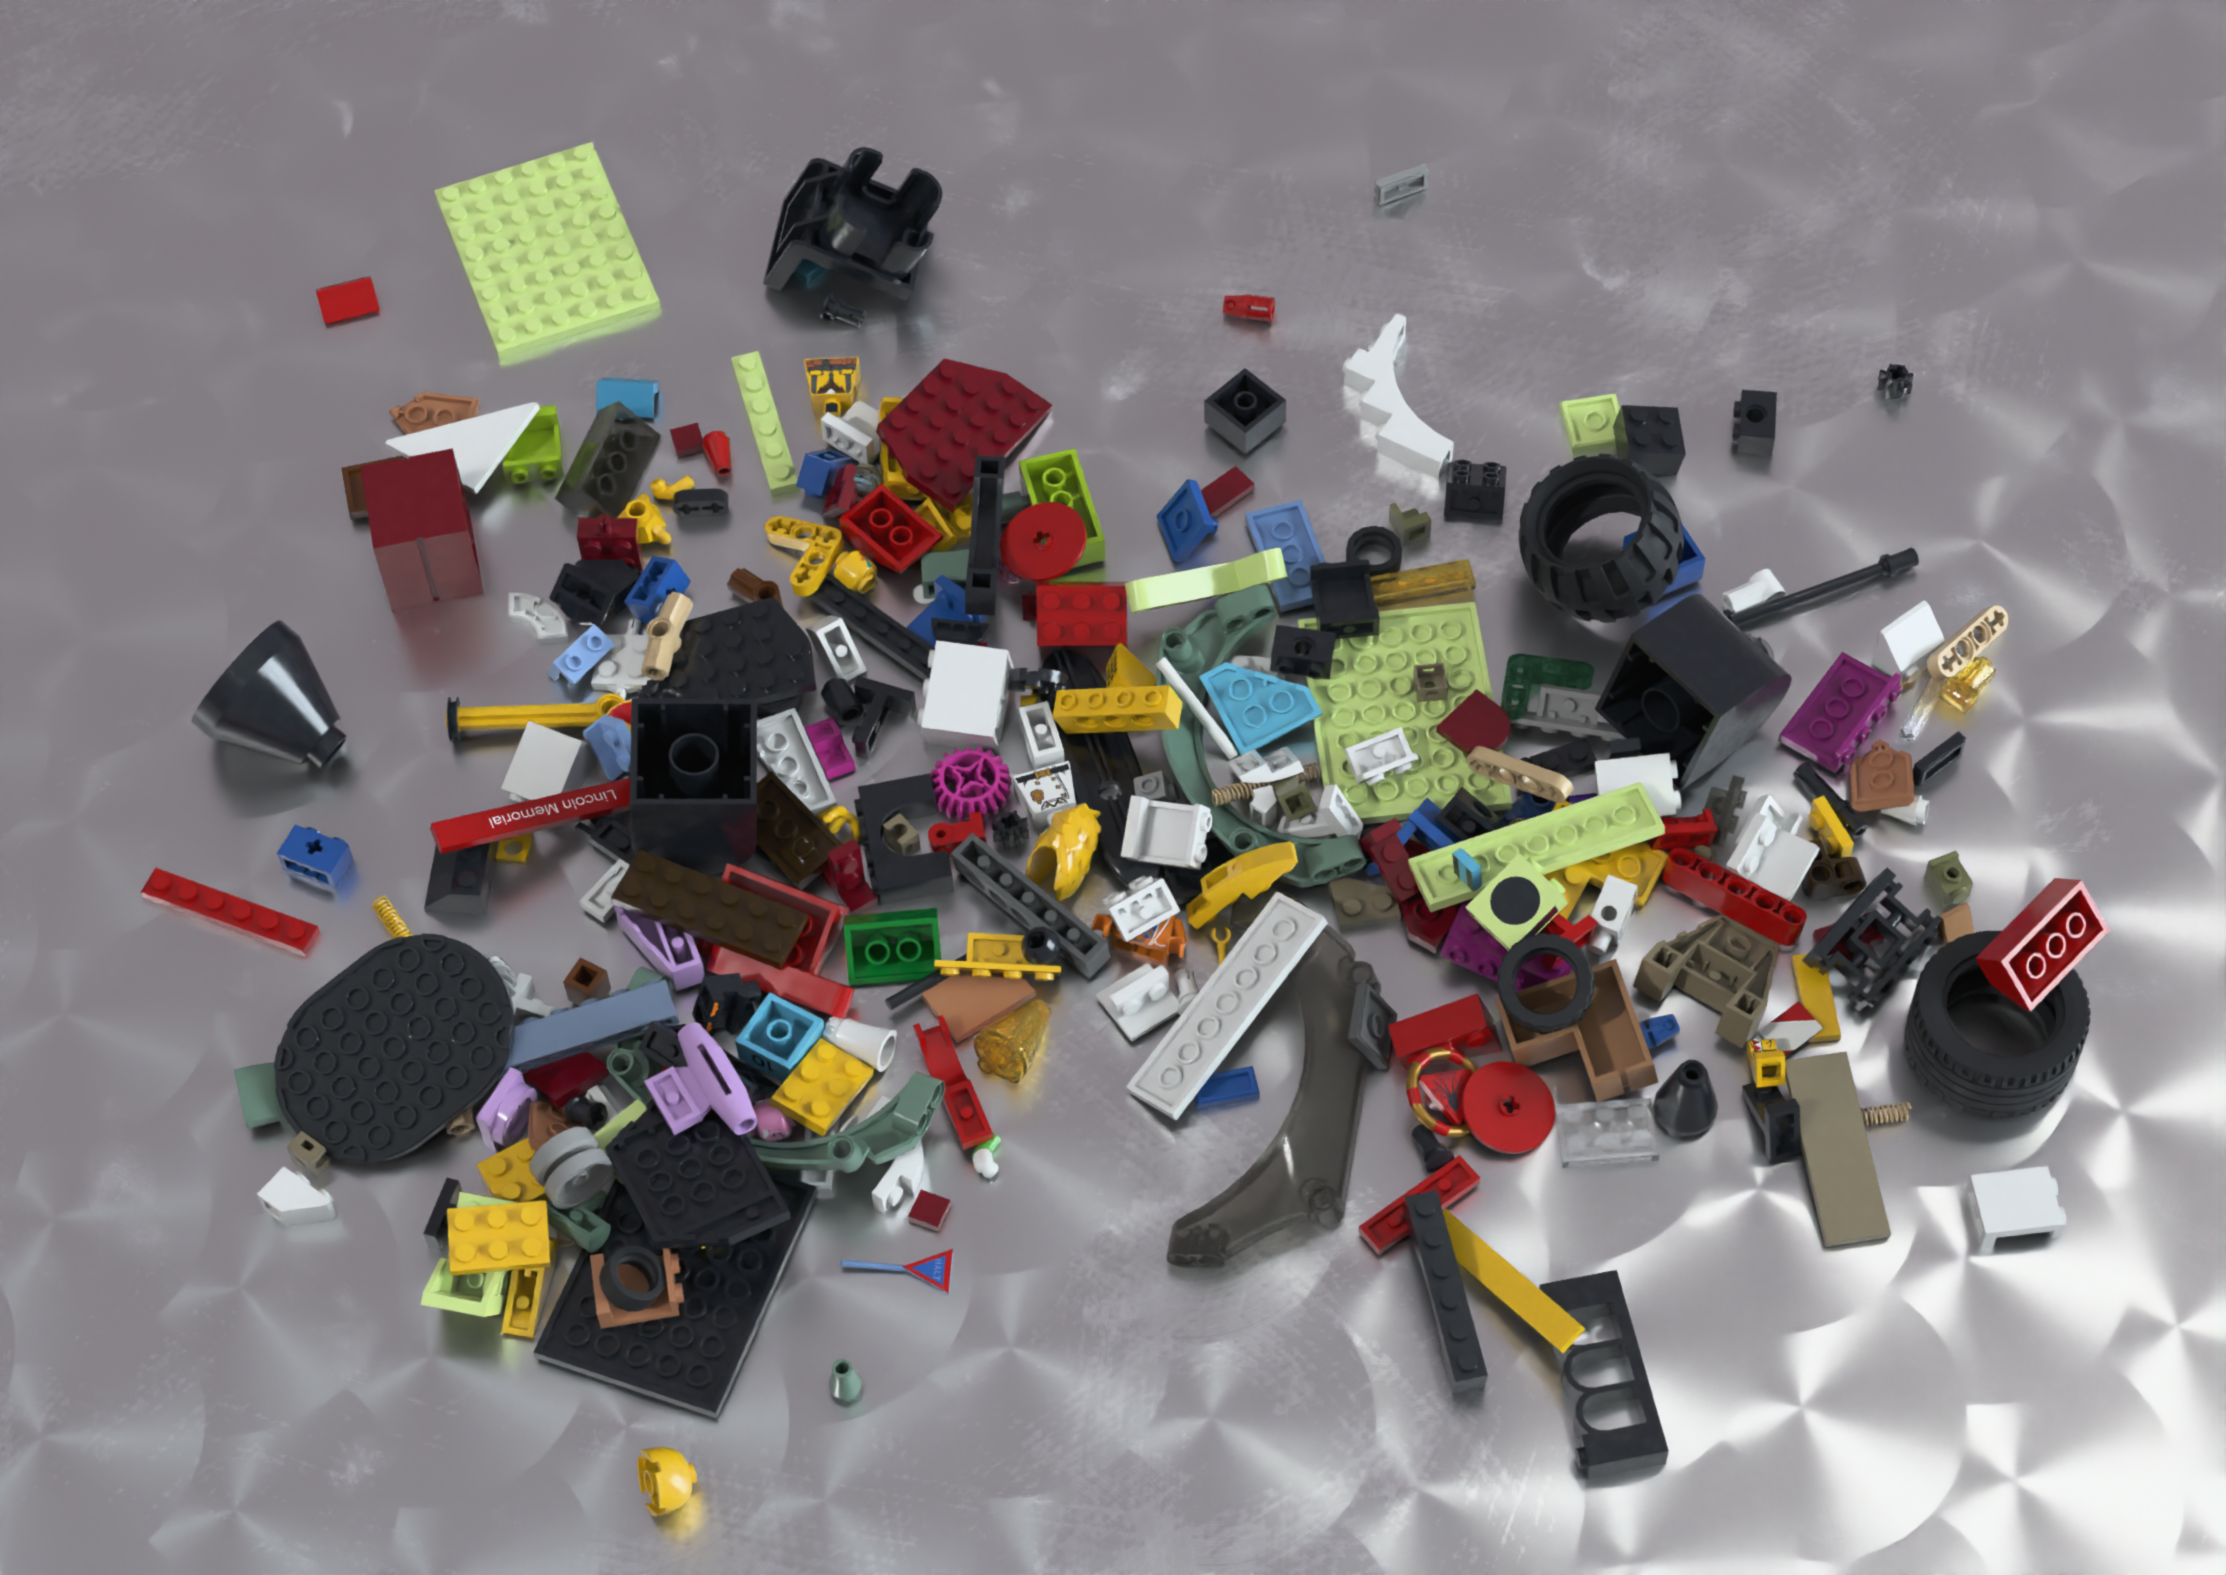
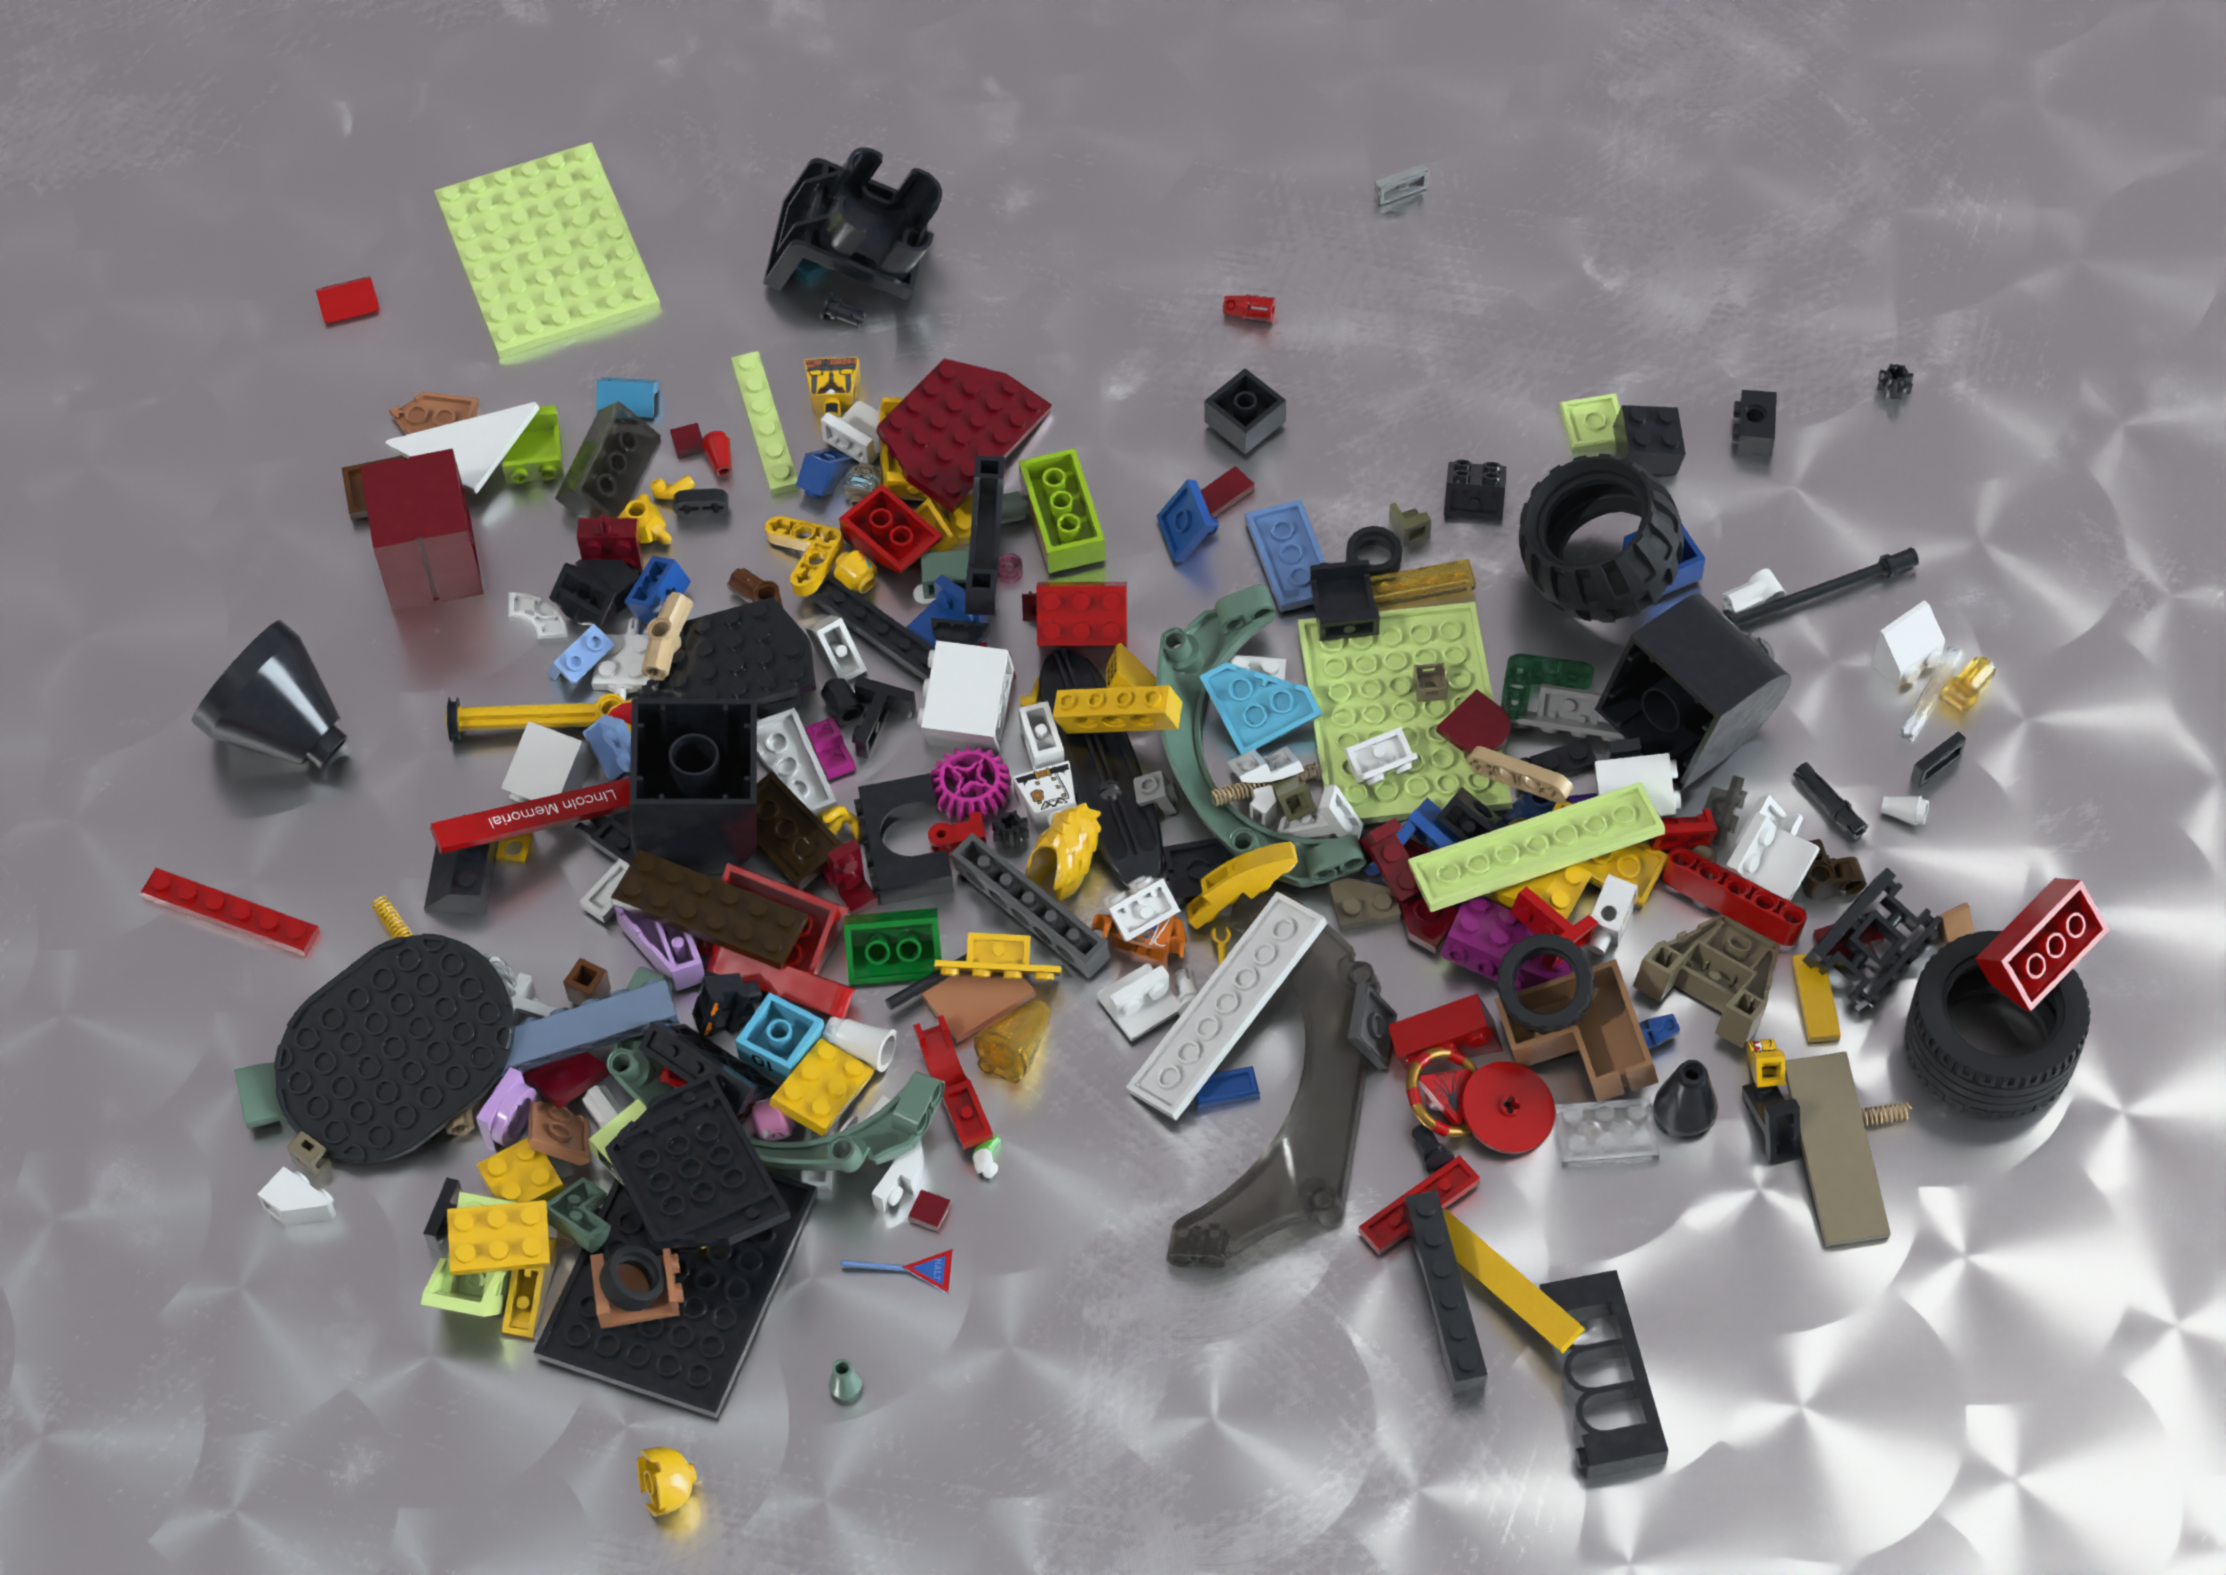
blue brick [277,824,354,890] -> none
light grey wheel [529,1127,614,1209] -> none
black bush [565,1095,608,1130] -> none
lavender plate [644,1022,757,1135] -> none
dark red hinge [822,464,857,519] -> none
dark tan piece [883,813,921,856] -> none
red piece [1000,502,1087,582] -> none
black plate [1008,668,1068,696] -> none
black piece [1021,926,1060,965] -> none
white panel [1121,795,1212,870] -> none
yellowish green beam [1124,548,1288,613] -> none
white bar [1155,657,1239,760] -> none
black brick [1270,625,1336,680] -> none
white arch [1342,313,1454,480] -> none
medium azure tile [1452,848,1482,892] -> none
yellowish green brick [1466,854,1568,951] -> none
white sticker [1758,1001,1823,1057] -> none
magenta bracket [1778,652,1903,773] -> none
yellow plate [1809,796,1854,859] -> none
nougat tile [1850,739,1914,812] -> none
olive brick [1924,851,1973,906] -> none
tan beam [1927,605,2009,680] -> none
white panel [1966,1166,2066,1248] -> none

